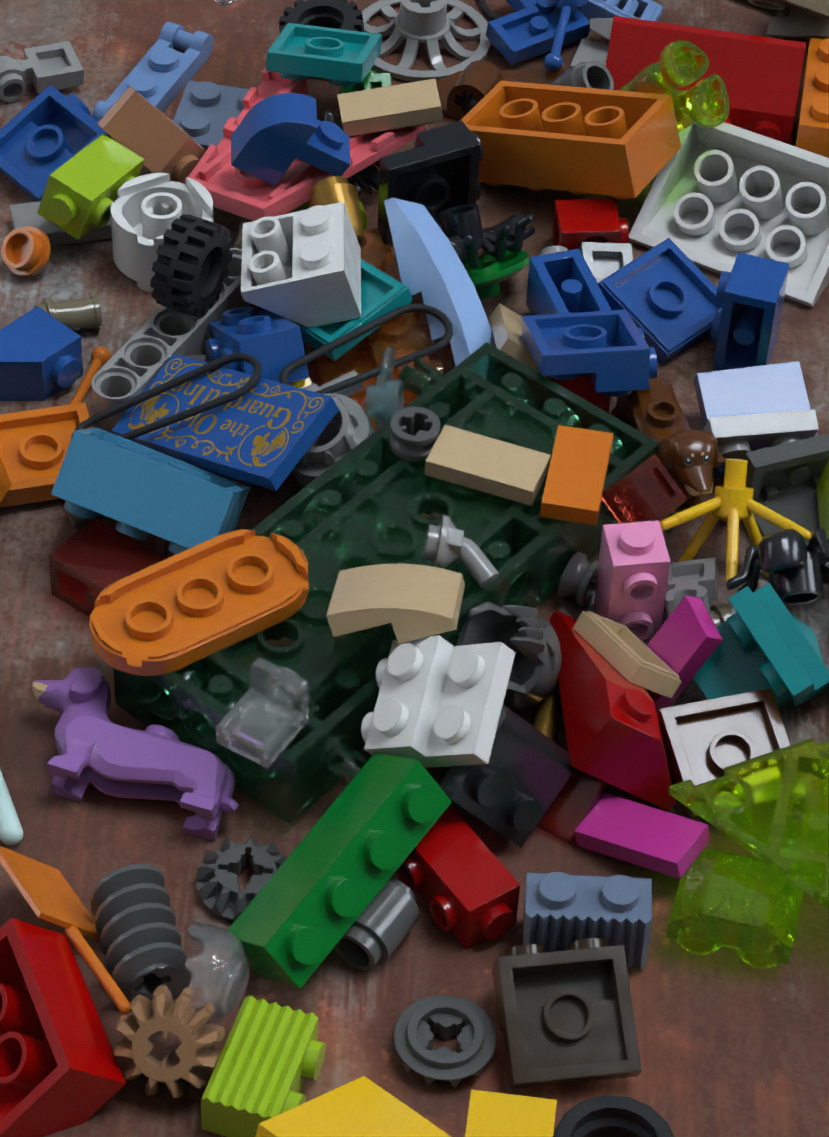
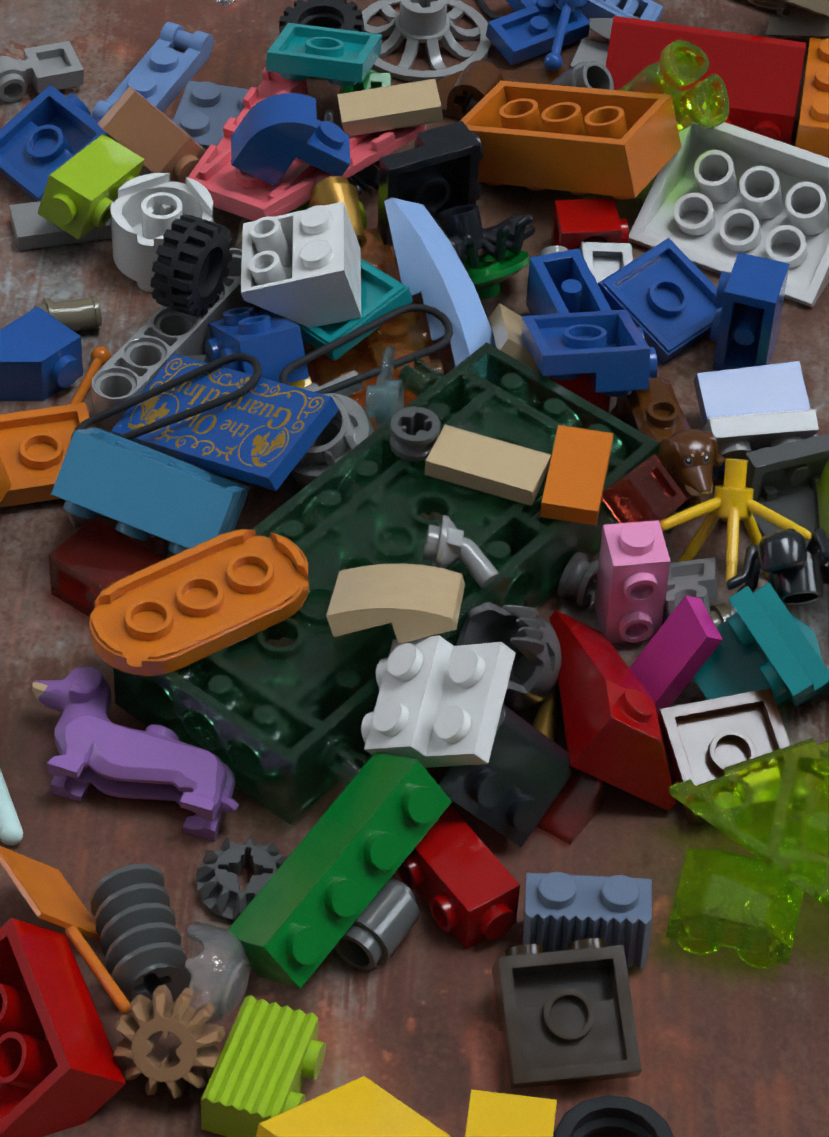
orange plate [1,226,51,278] -> none
clear bracket [216,658,309,768] -> none
dark grey gear [394,995,496,1088] -> none
tan tile [573,611,682,699] -> none
dark pink tile [574,793,711,879] -> none

